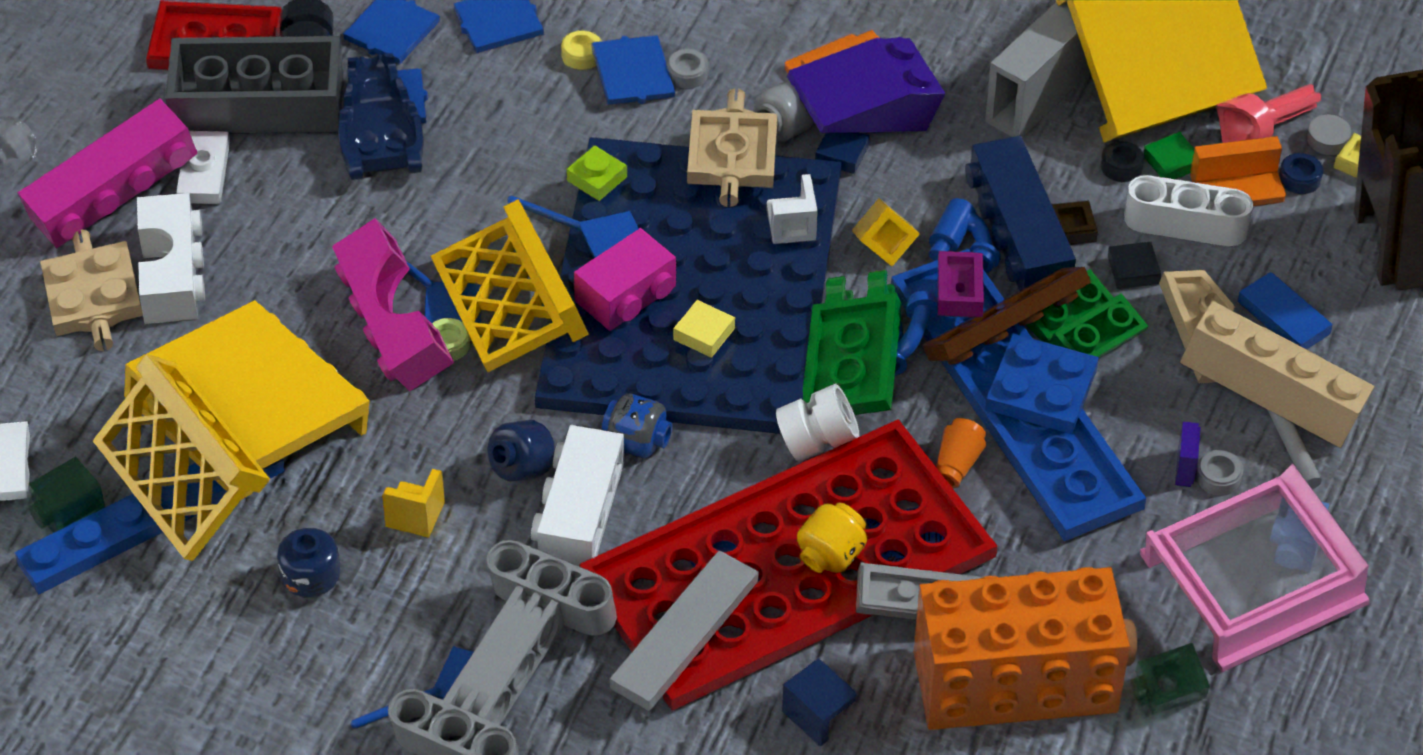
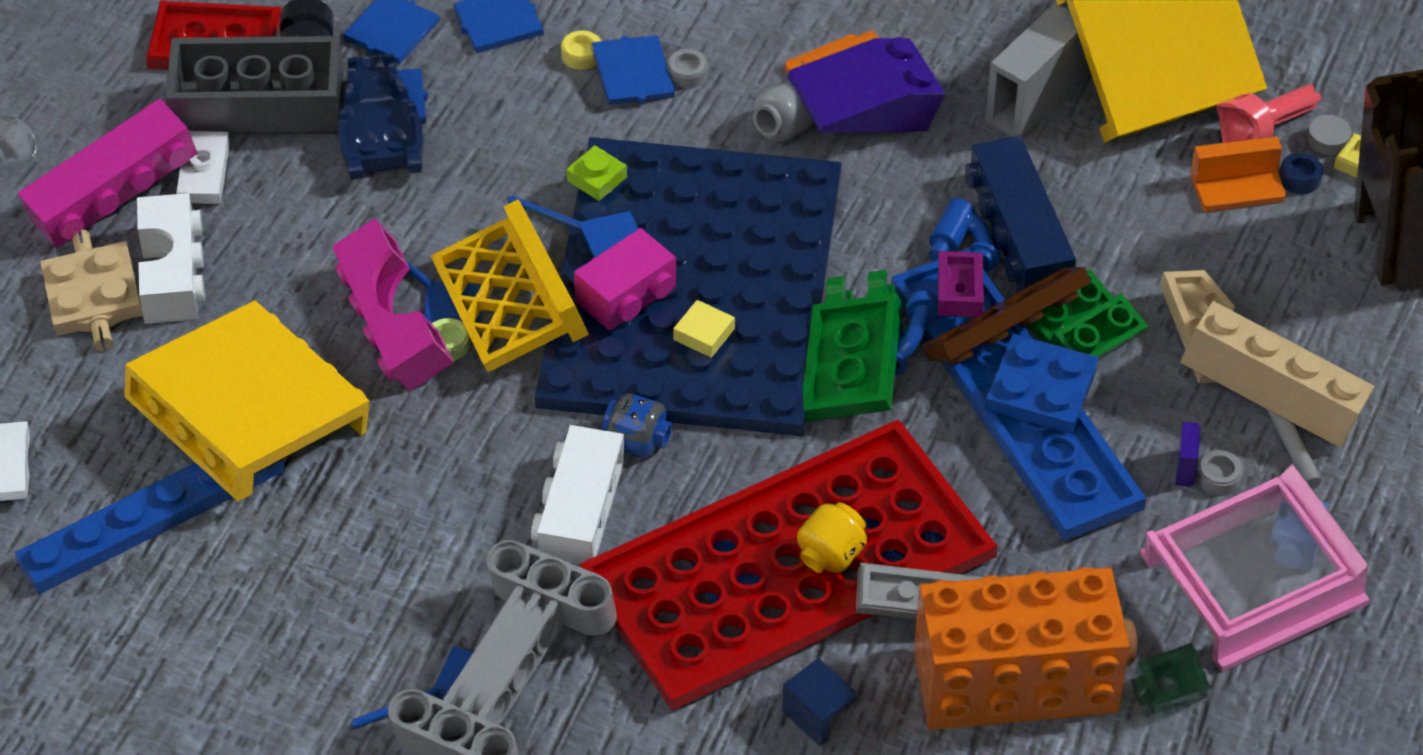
clear green brick [28,457,105,533] -> none
yellow fence [93,354,270,561] -> none
dark blue head [277,528,340,597] -> none
yellow panel [382,469,445,538] -> none
dark blue head [487,420,555,482] -> none
light grey tile [609,550,758,711] -> none
tan plate [687,89,777,207] -> none
white panel [767,174,818,244] -> none
white wheel [776,384,859,463] -> none
dark blue tile [815,132,870,174] -> none
yellow panel [852,198,920,266] -> none
orange cone [936,418,986,489] -> none
dark brown tile [1052,200,1098,245] -> none
black tile [1101,141,1144,182] -> none
black tile [1107,242,1161,289] -> none
white beam [1124,175,1253,246] -> none
green tile [1143,132,1194,179] -> none
blue tile [1237,272,1333,349] -> none

